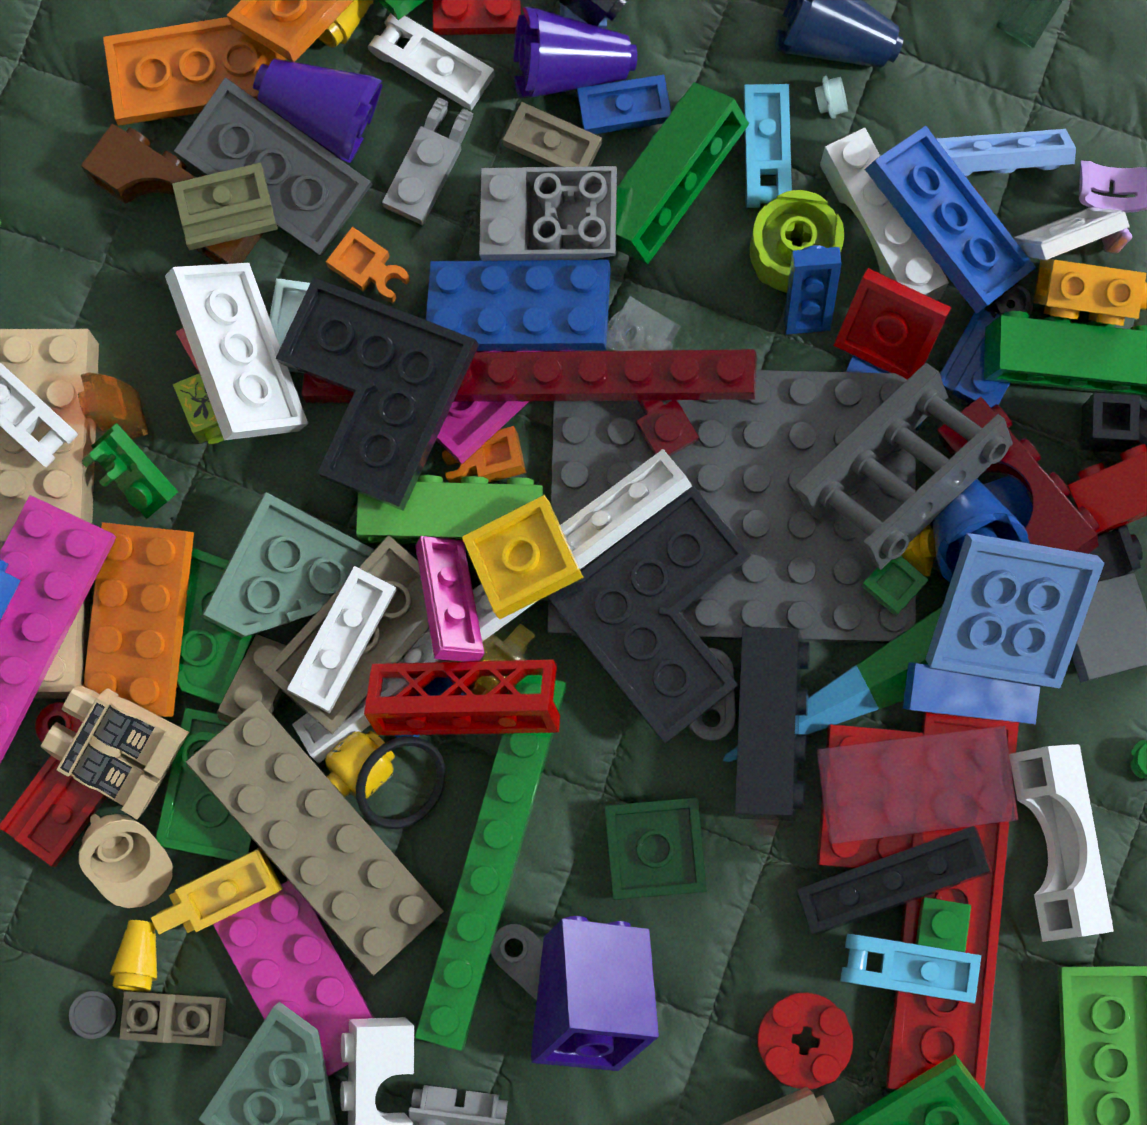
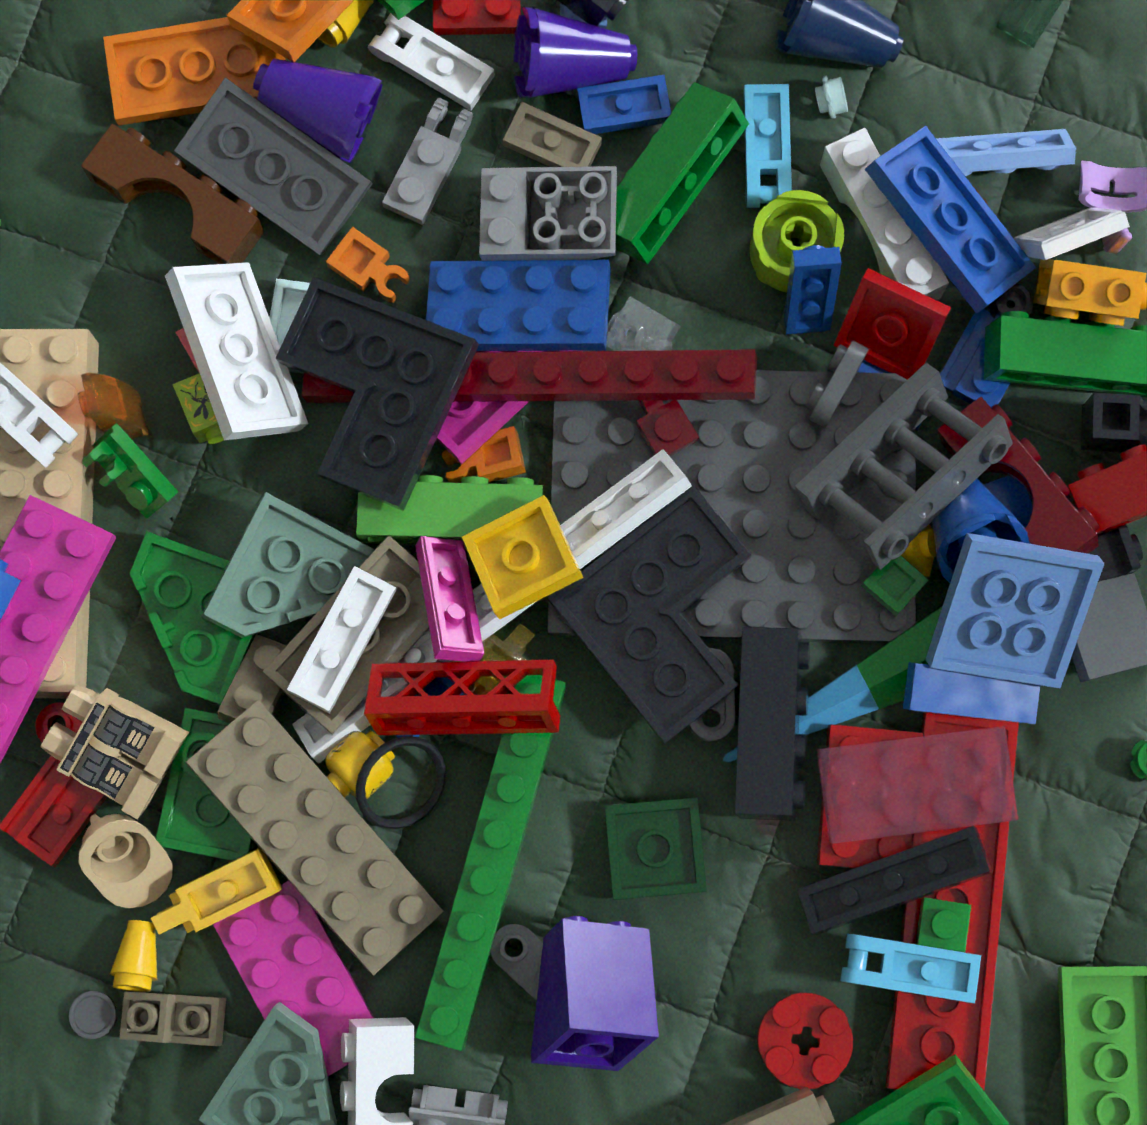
orange plate [83,522,194,717] -> none
olive plate [172,162,278,251] -> none
white arch [1009,744,1113,942] -> none
none -> dark grey plate [806,341,869,428]

